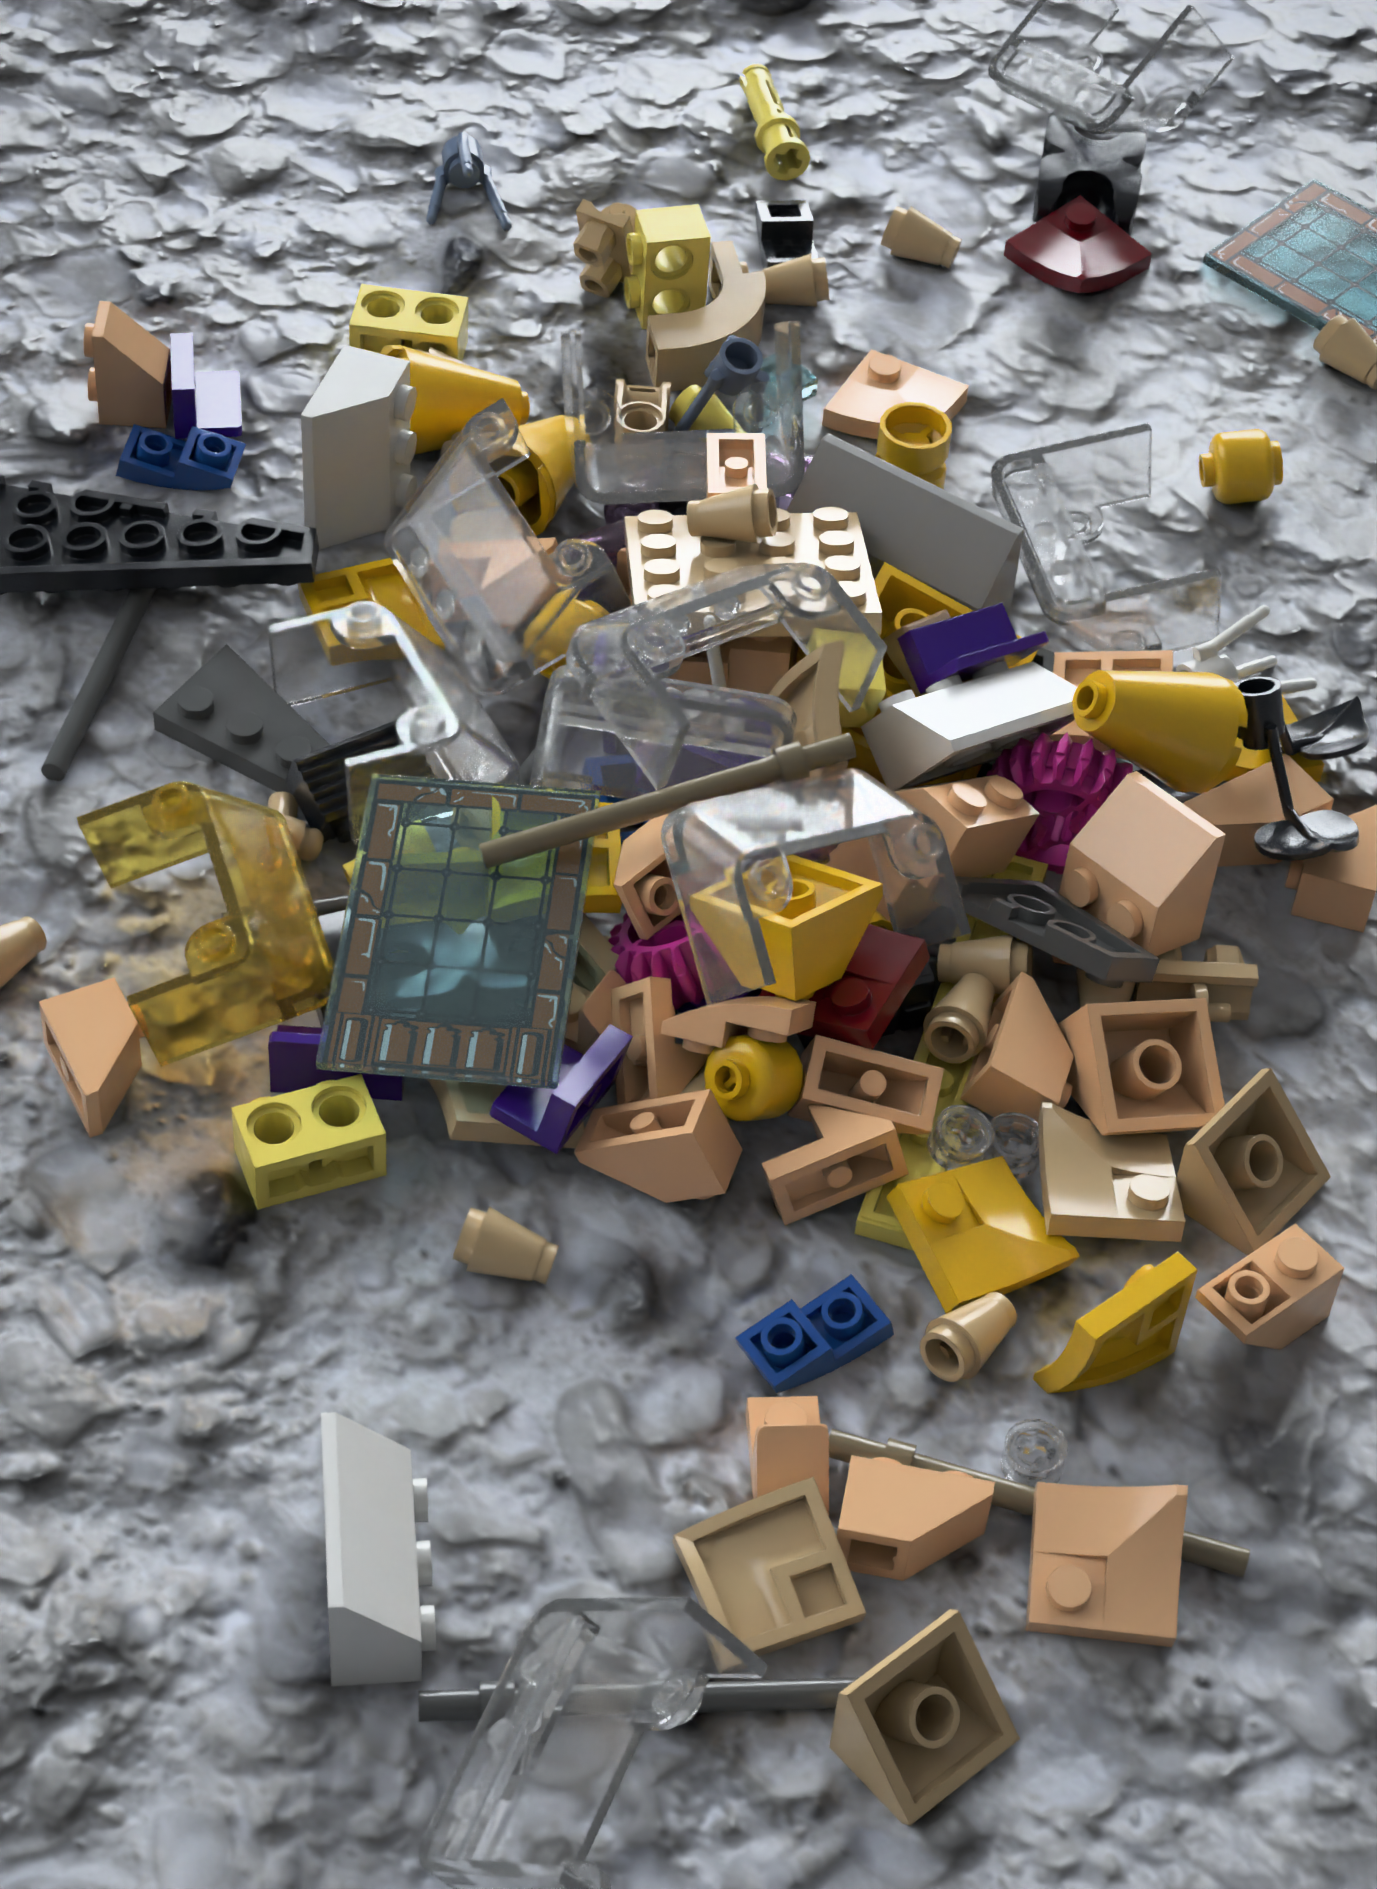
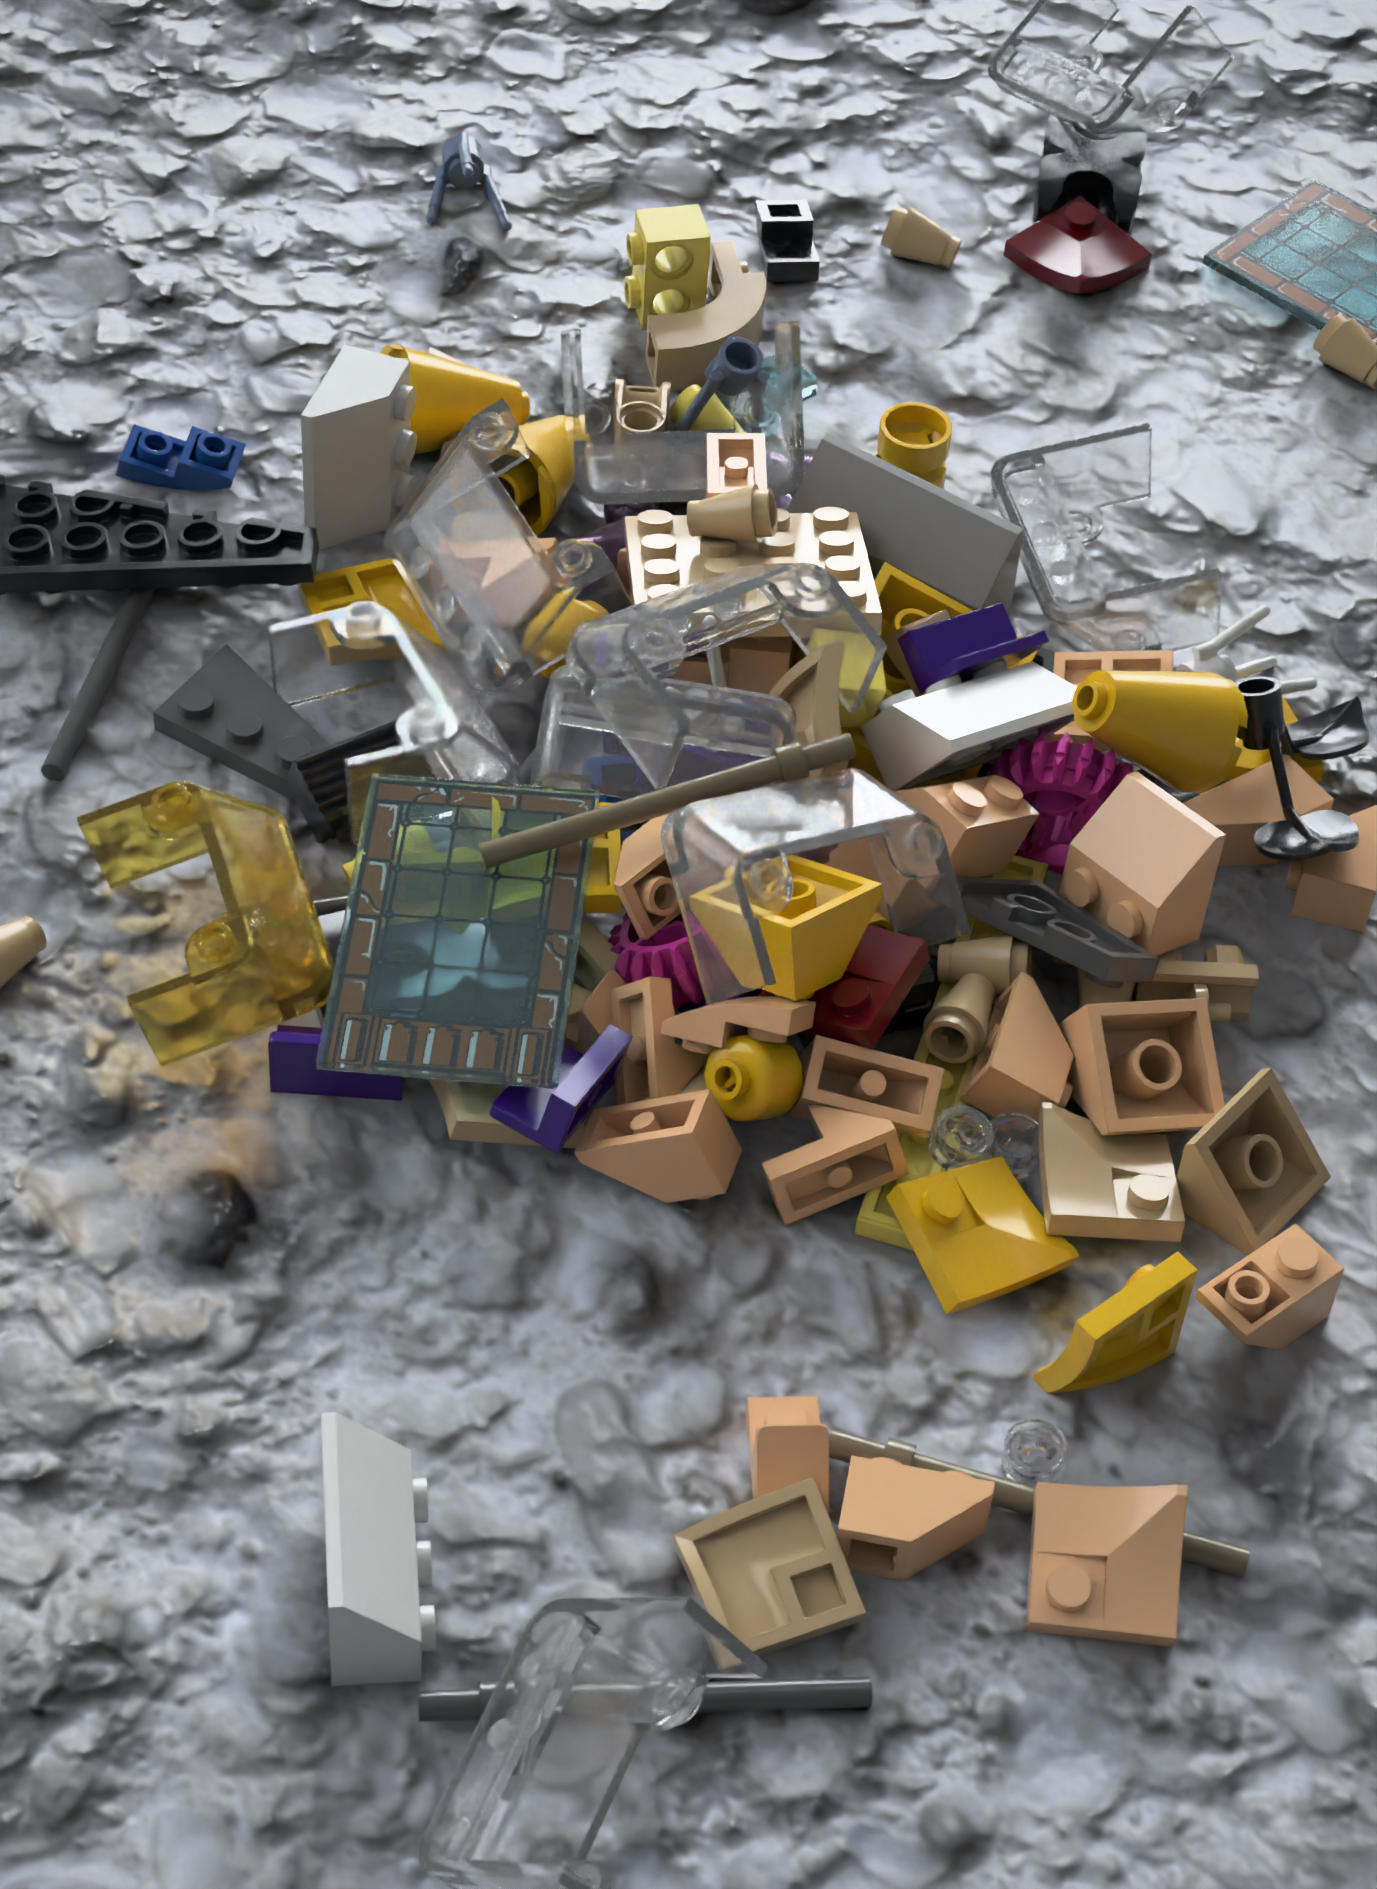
light nougat slope [39,977,148,1138] -> none
light nougat slope [83,301,172,428] -> none
panel [170,333,243,439] -> none
light yellow brick [231,1074,387,1210] -> none
tan arm [263,791,324,862] -> none
light yellow brick [349,284,469,361] -> none
tan cone [452,1206,559,1285] -> none
tan hips [573,199,637,298] -> none
blue slope [735,1274,894,1393] -> none
light yellow pin [739,64,810,181] -> none
tan cone [752,254,830,307] -> none
light nougat plate [822,349,969,439] -> none
tan slope [829,1609,1020,1826] -> none
tan cone [920,1292,1017,1382] -> none
yellow head [1198,429,1283,504] -> none

